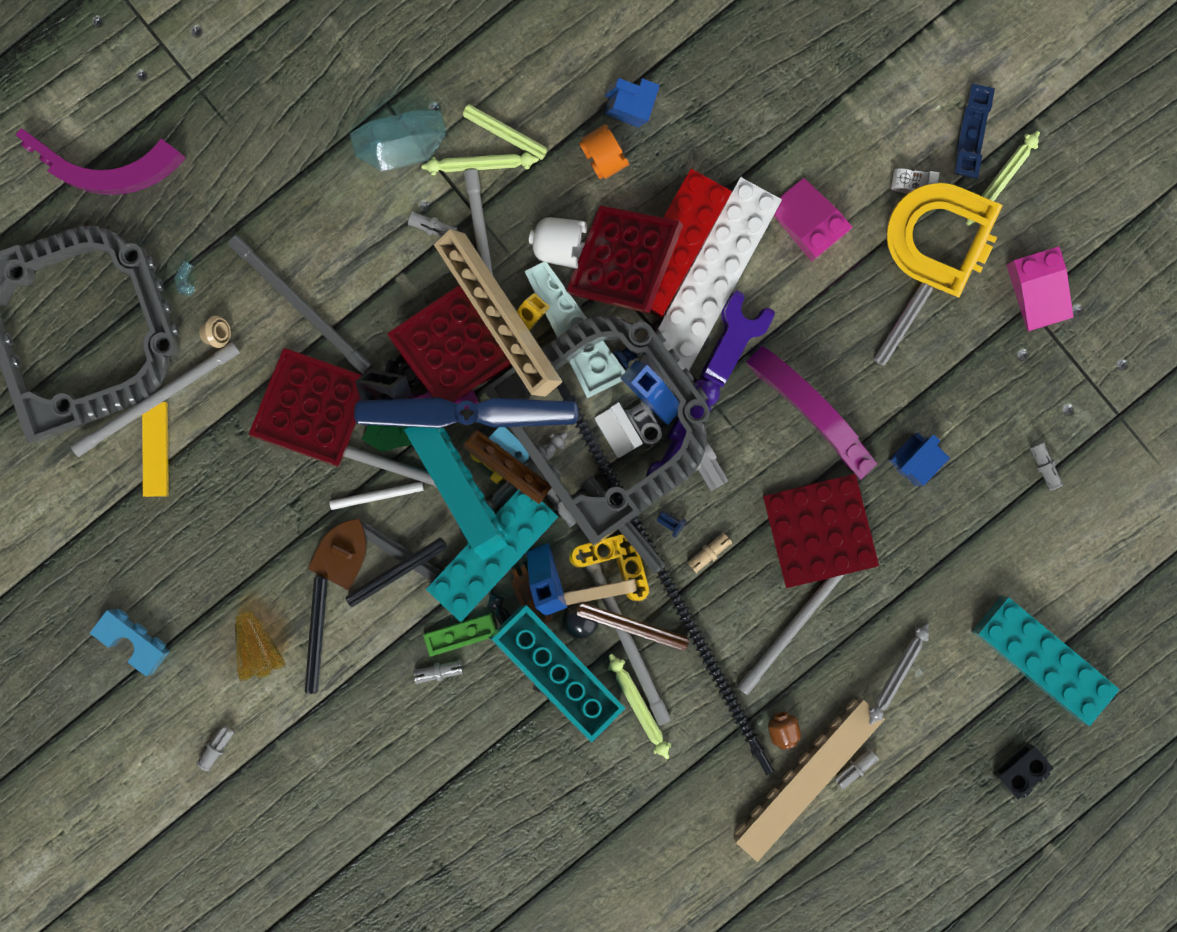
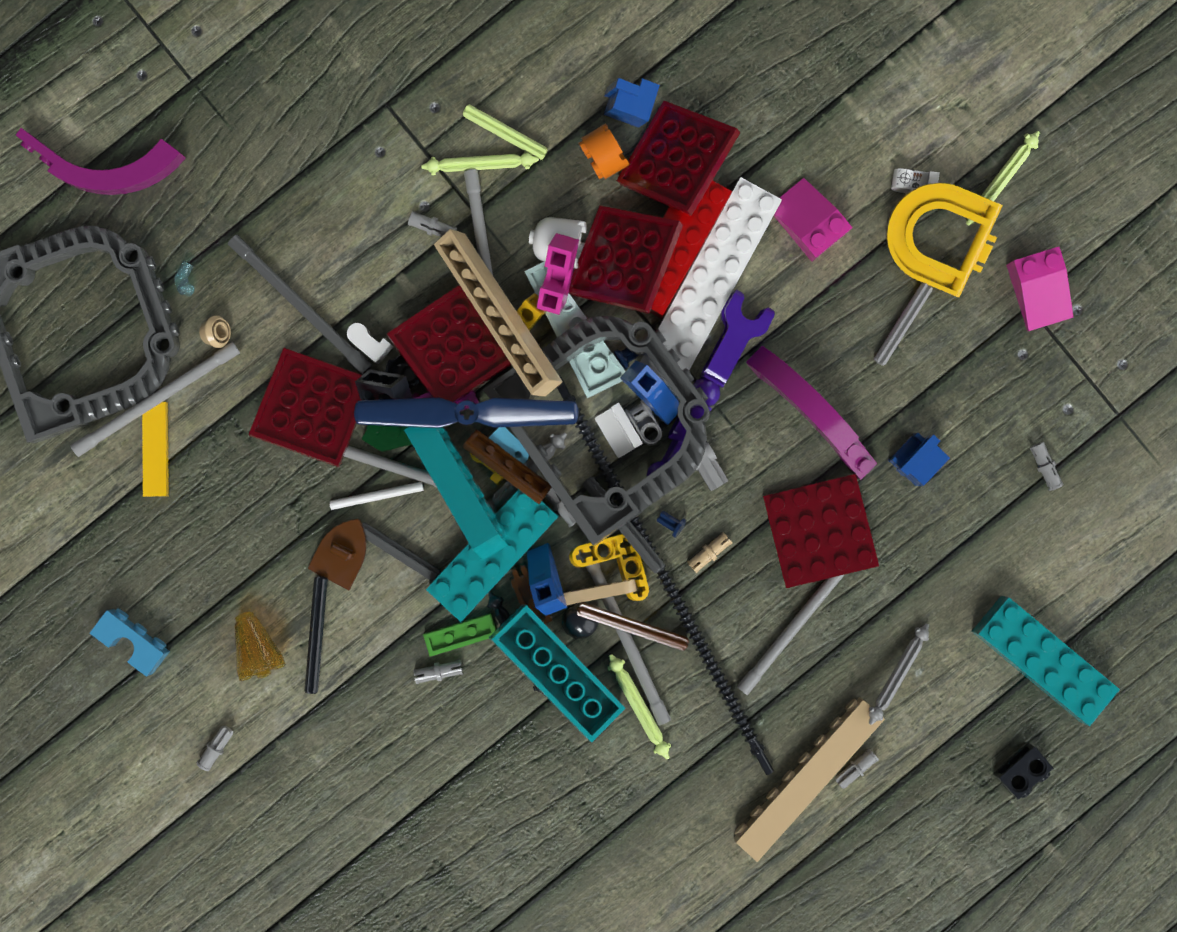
black axle [345,537,447,607] -> none
clear light blue wedge [350,110,447,172] -> none
dark orange head [768,712,801,749] -> none
dark blue slope [954,84,995,179] -> none
none -> white leg [347,323,393,365]
none -> dark pink arch [537,233,579,315]
none -> dark red plate [616,101,740,216]

